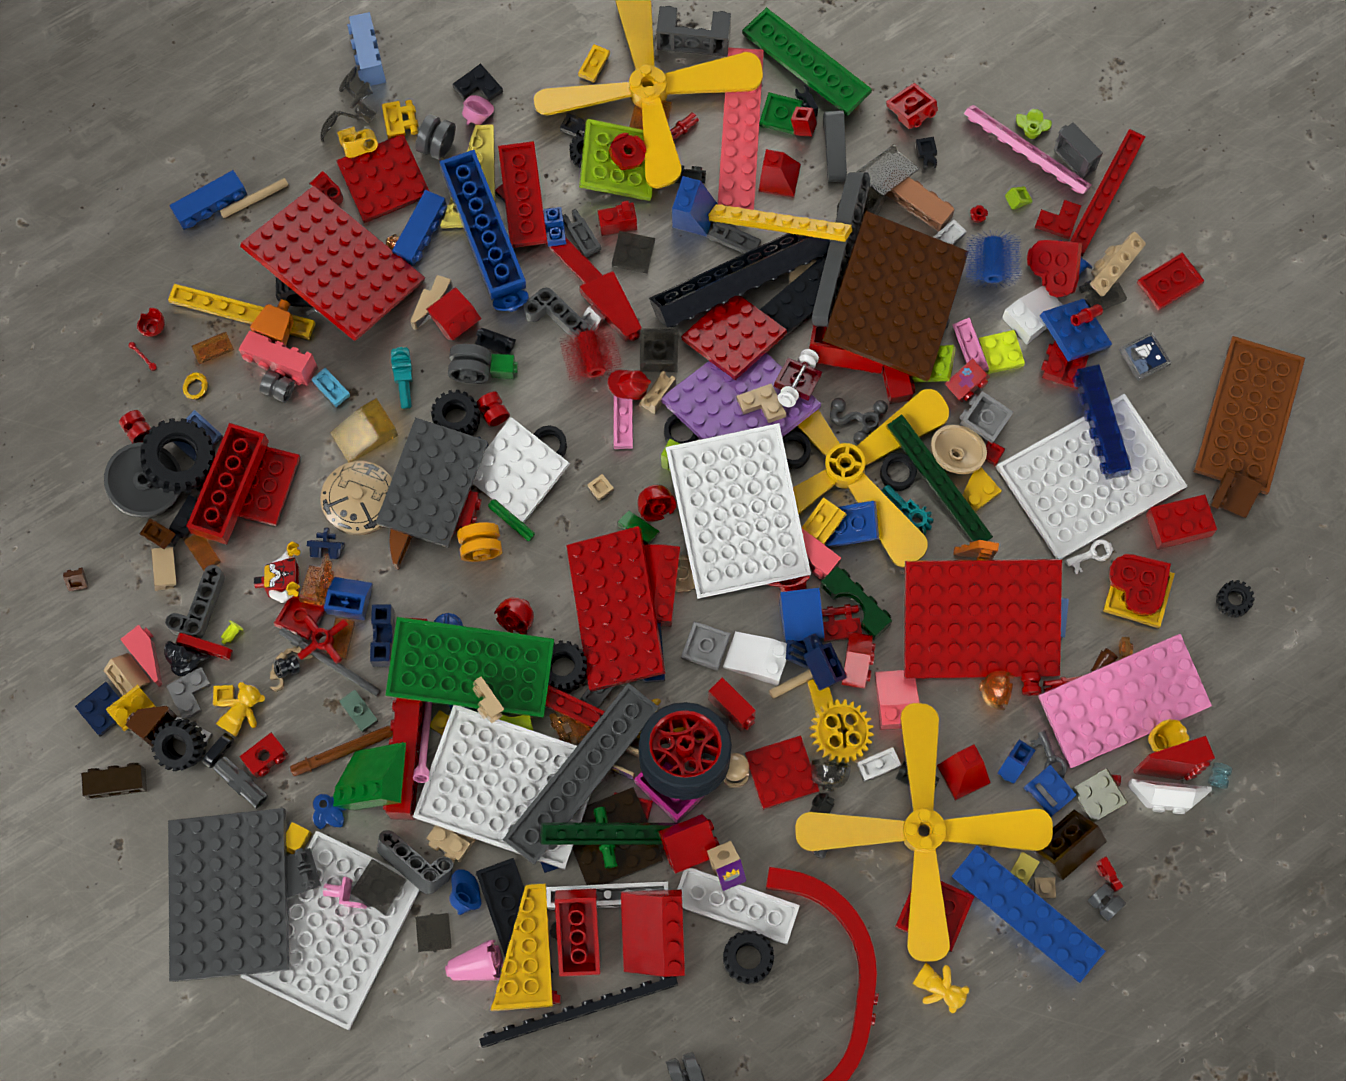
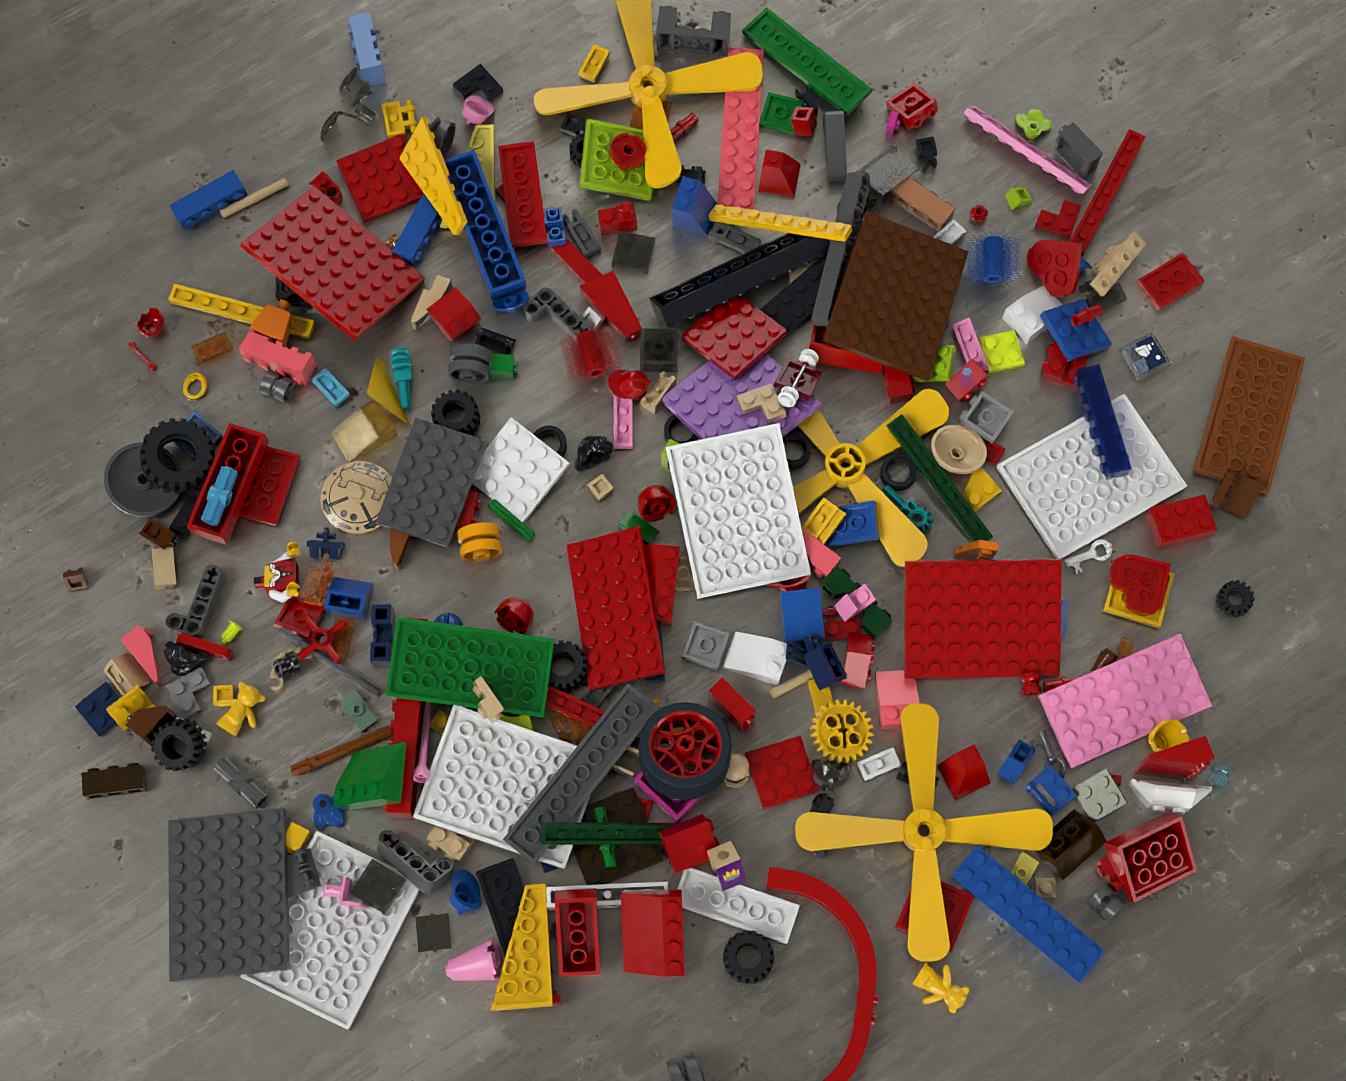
red wheel [119,410,151,444] -> none
clear orange tile [184,534,221,571] -> none
black beam [202,733,234,768] -> none
red brick [239,732,288,778] -> none
yellow piece [337,126,378,158] -> none
red wheel [476,391,510,427] -> none
black plate [479,976,678,1048] -> none
dark grey piece [830,398,888,445] -> none
clear orange cylinder [979,670,1013,711] -> none
none -> dark azure piece [201,466,238,526]
none -> yellow sticker [367,357,410,425]
none -> yellow wing [399,117,468,235]
none -> black hair [577,435,613,472]
none -> bright pink slope [834,584,877,622]
none -> dark pink plate [885,110,901,136]
none -> red slope [1104,812,1197,903]

